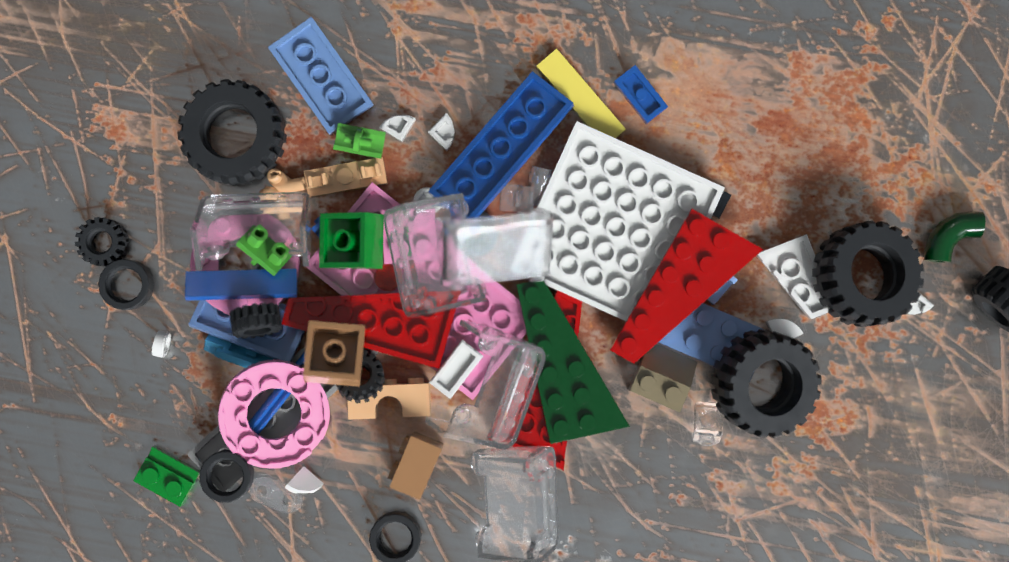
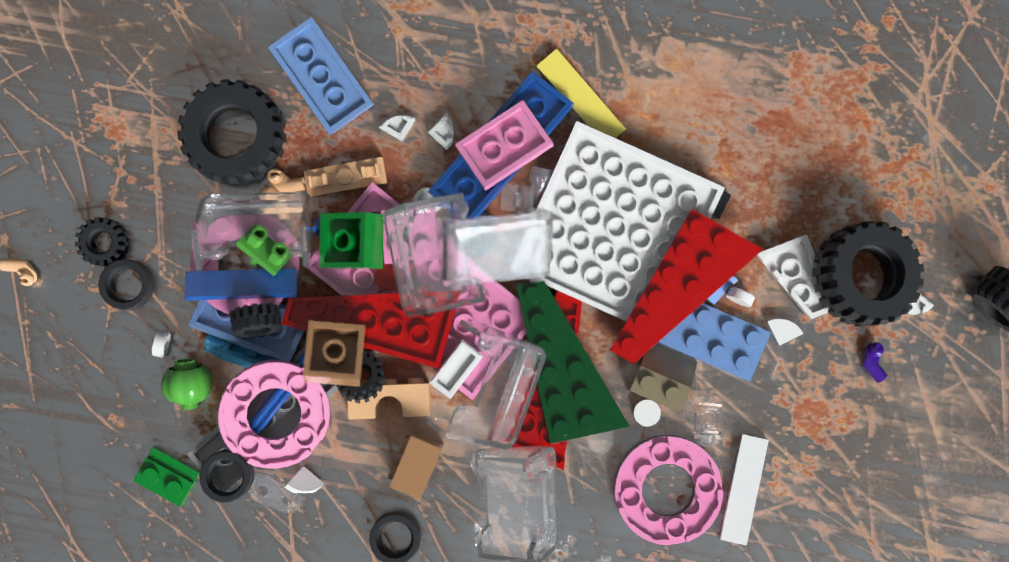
bright green hips [333,123,386,159] -> none
blue plate [613,65,668,124] -> none
black tyre [711,329,822,438] -> none
dark green cylinder [923,211,986,263] -> none
none -> light nougat arm [0,258,37,286]
none -> bright green plant [161,358,213,410]
none -> bright pink plate [455,100,553,191]
none -> clear tile [587,431,614,454]
none -> bright pink plate [614,436,723,545]
none -> white tile [633,399,661,427]
none -> white tile [719,434,769,545]
none -> white tile [726,287,755,307]
none -> dark purple arm [862,342,888,383]

